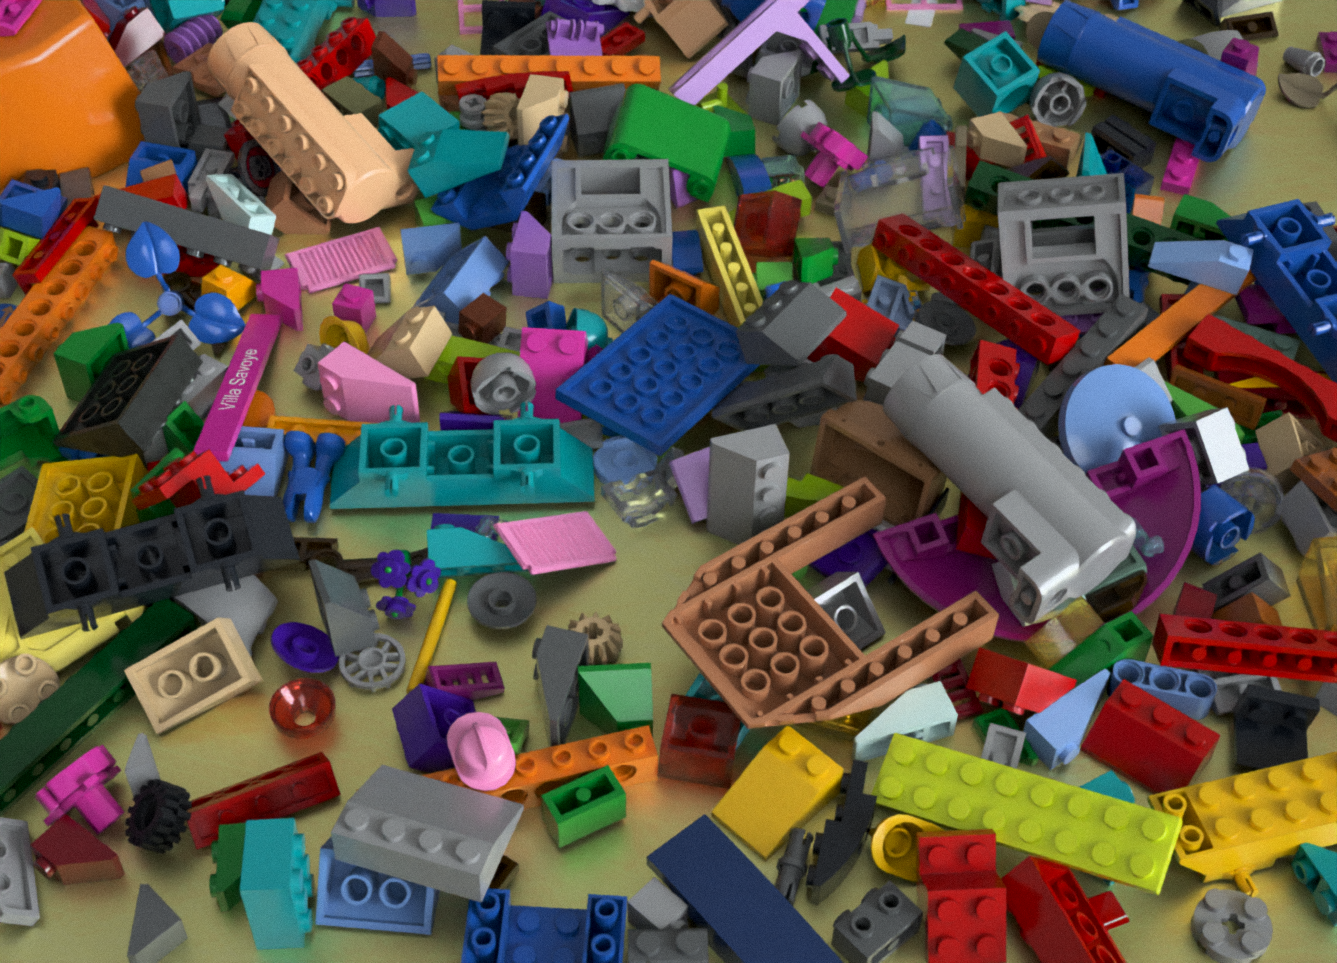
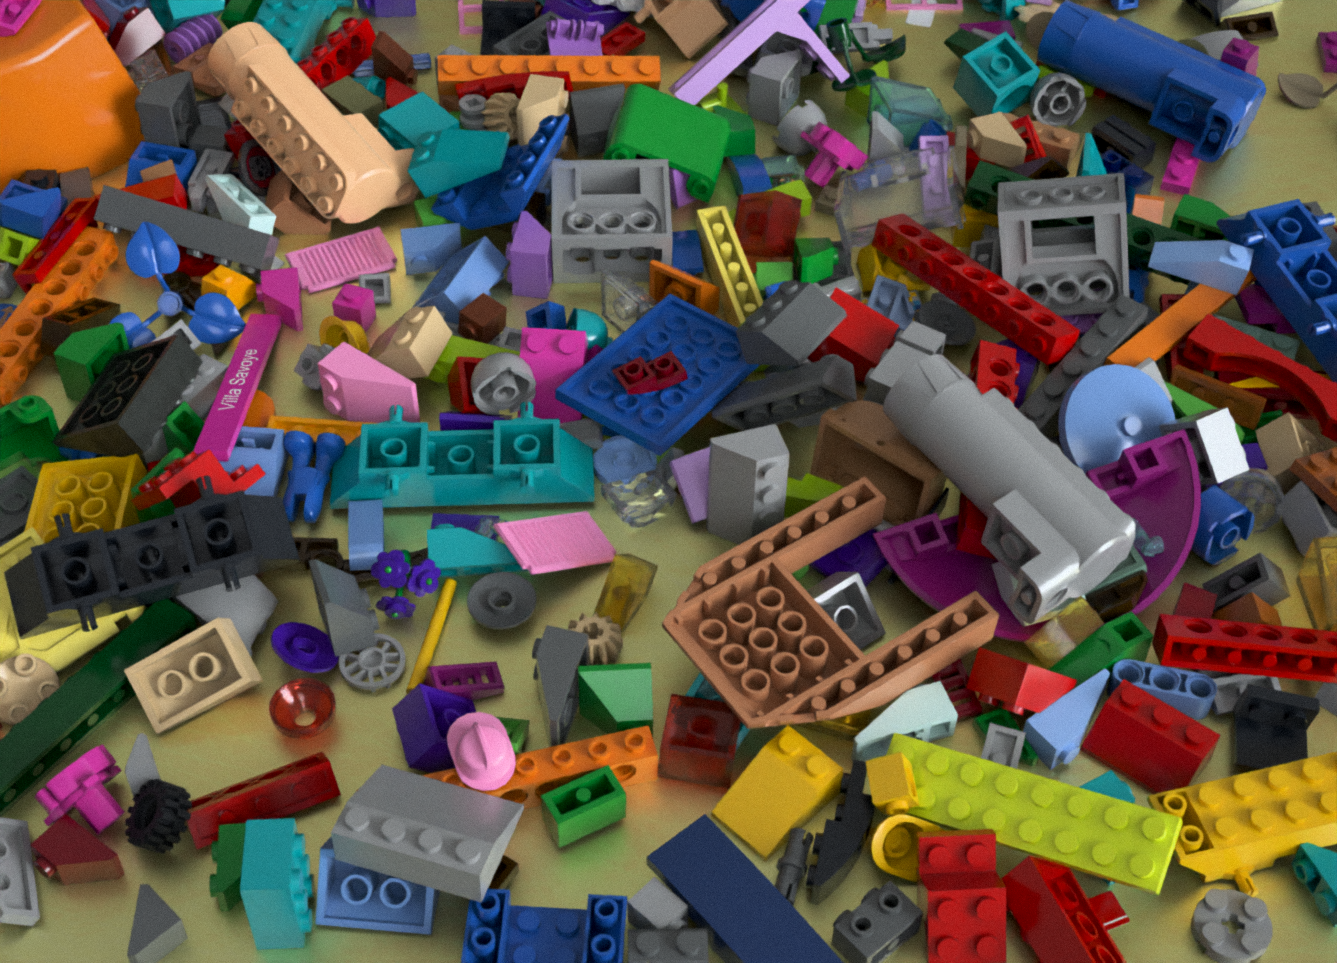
light grey cone [1283,46,1325,77] -> none
none -> dark brown slope [40,297,120,361]
none -> medium blue beam [348,499,384,571]
none -> clear yellow slope [594,553,658,632]
none -> dark red slope [612,351,688,395]
none -> yellow brick [865,752,920,816]

